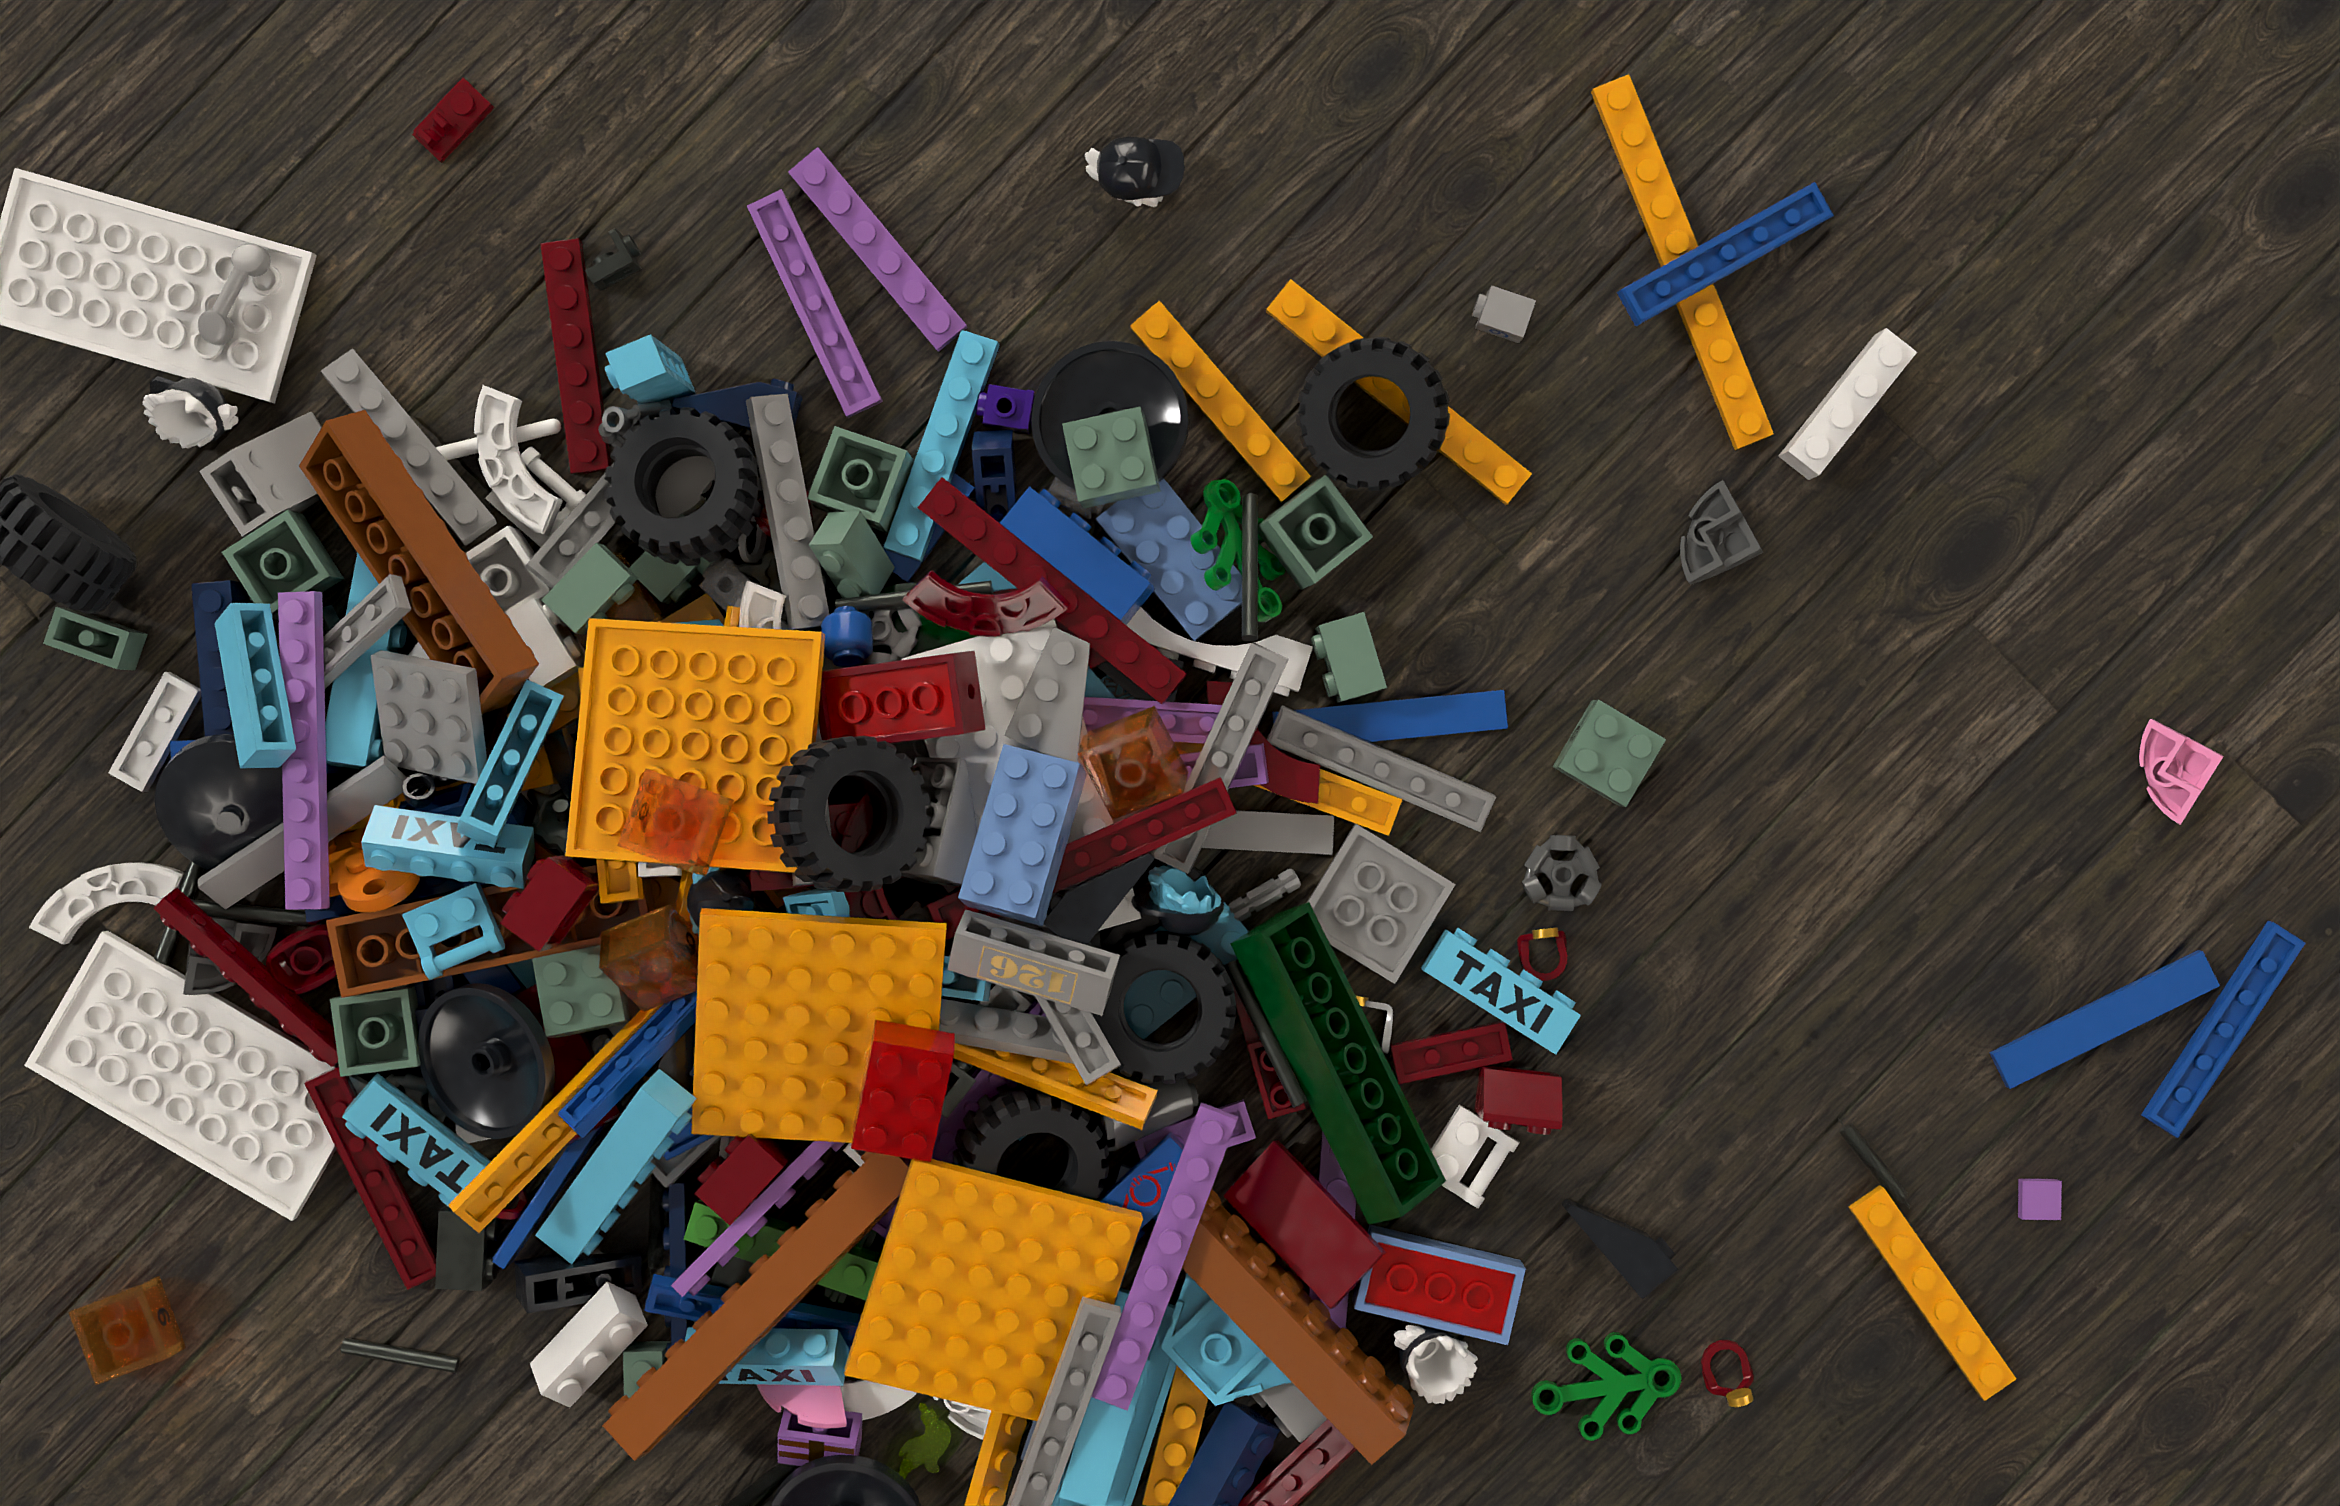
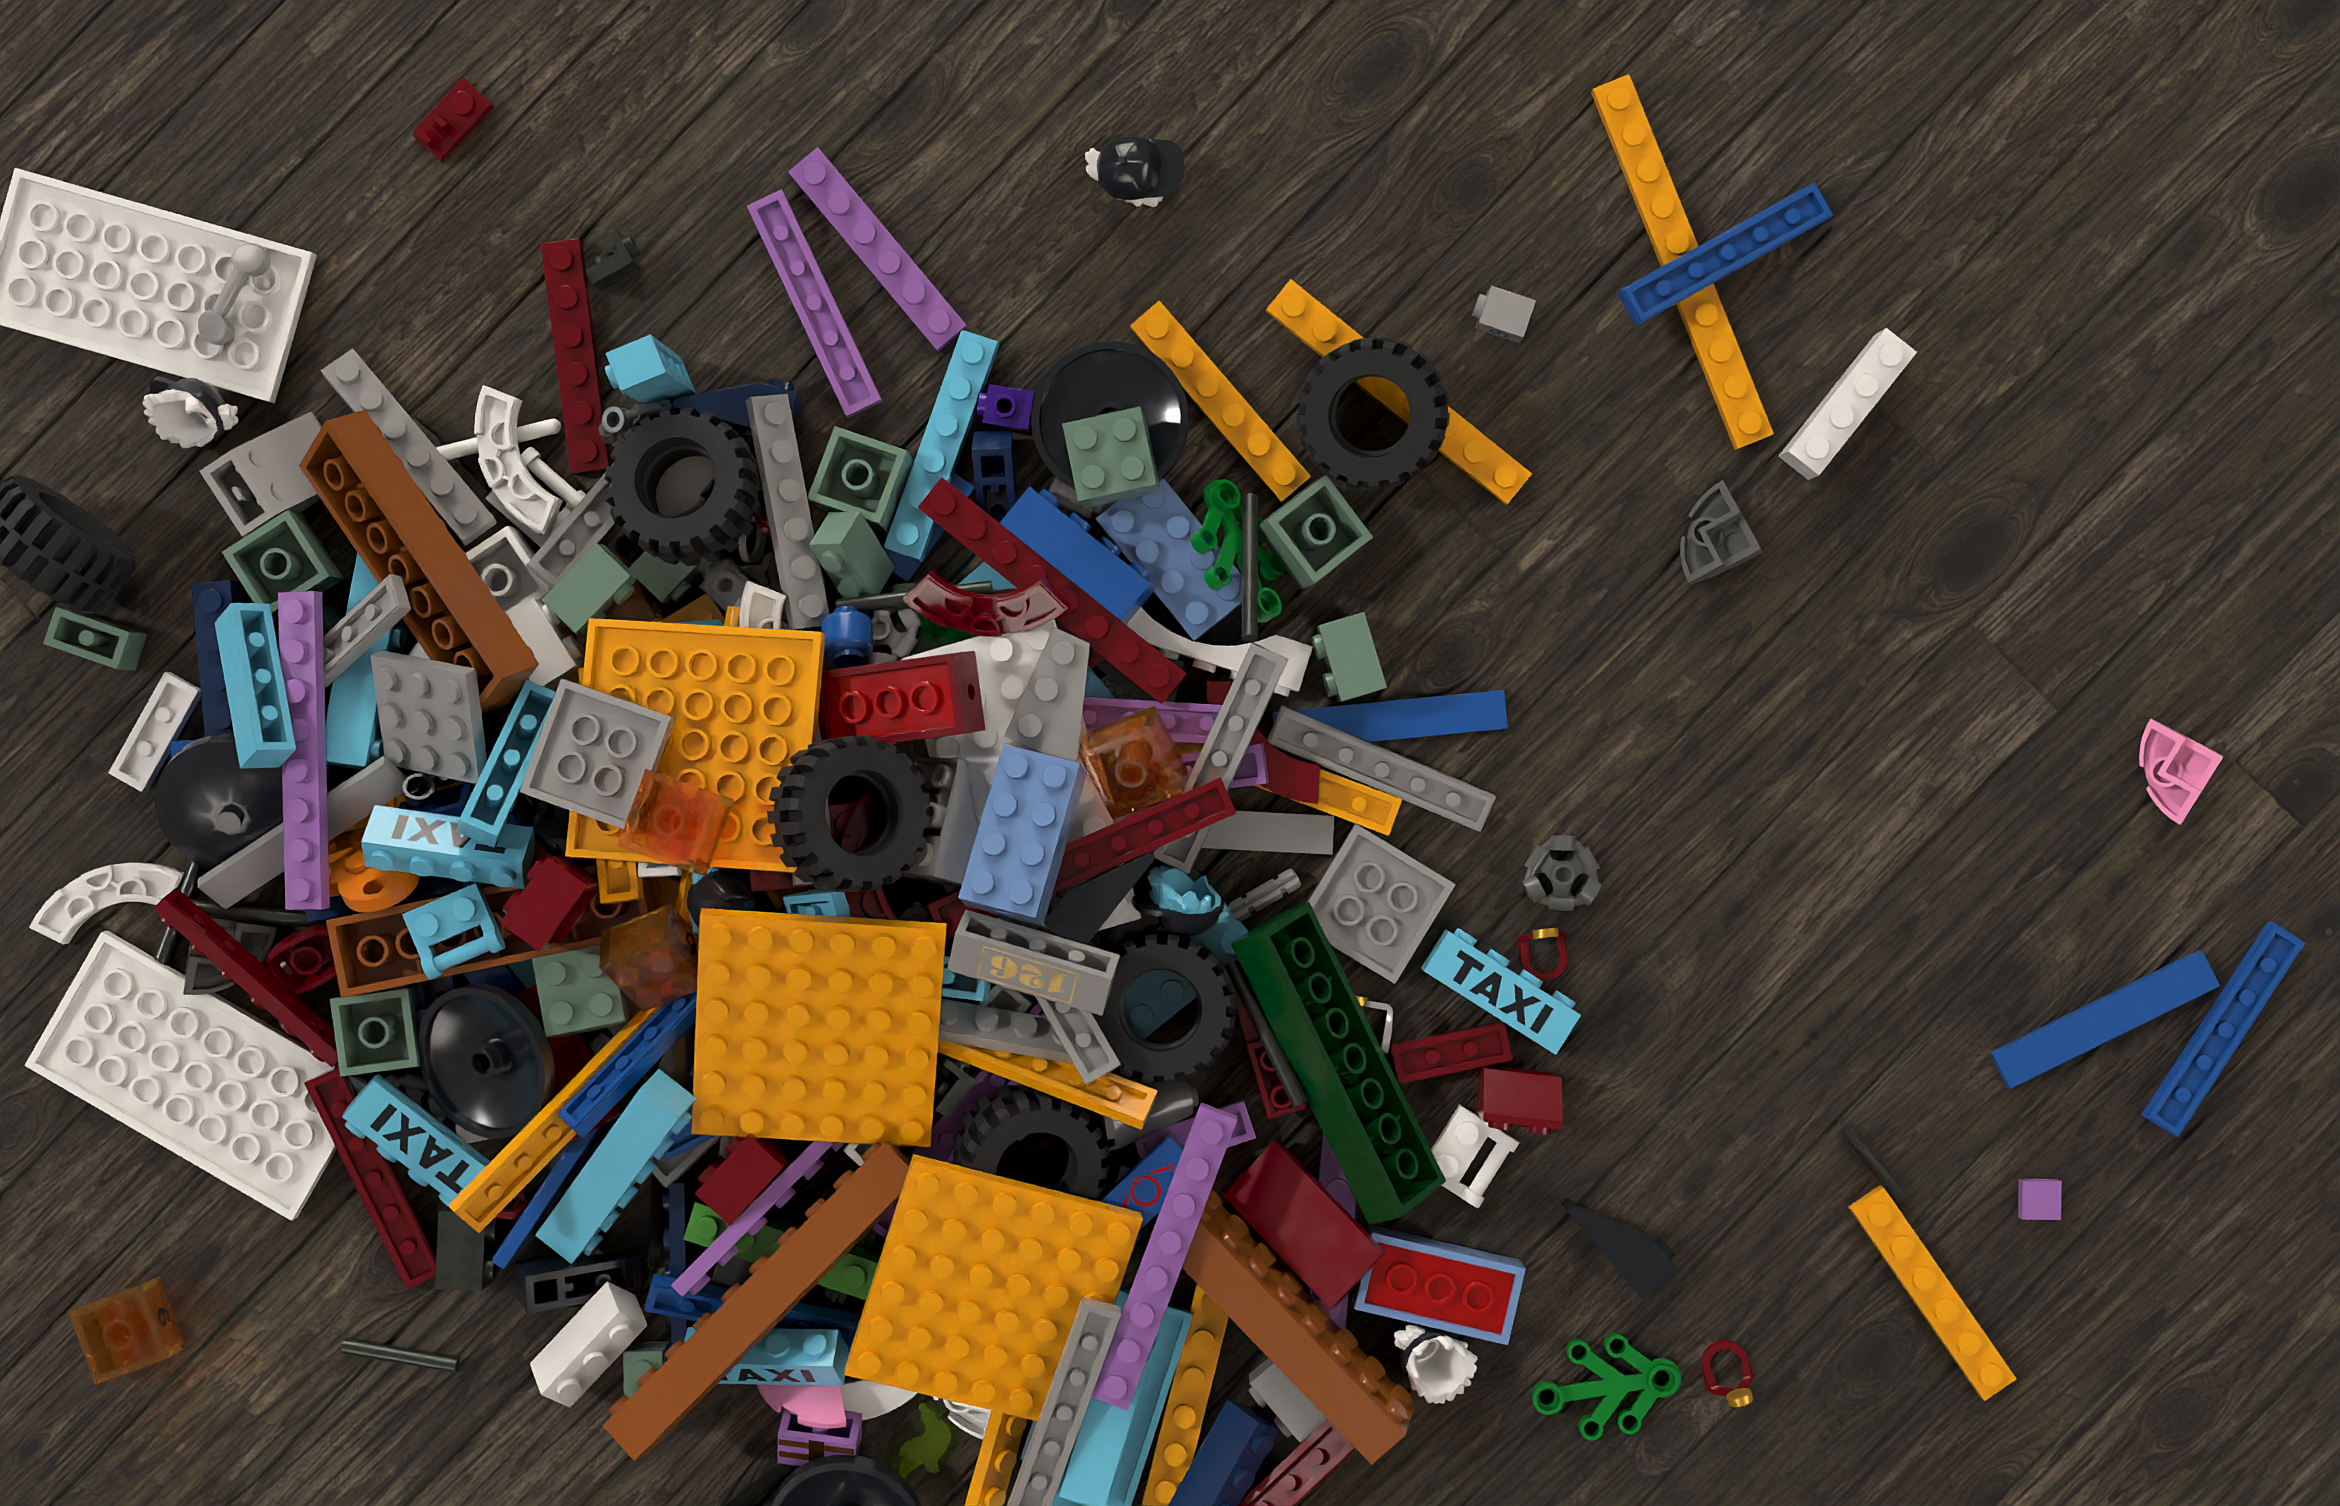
red brick [851,1020,955,1162] -> none
medium azure wing [1161,1274,1291,1406] -> none
sand green brick [1552,700,1666,807] -> none
none -> light grey plate [519,678,676,832]

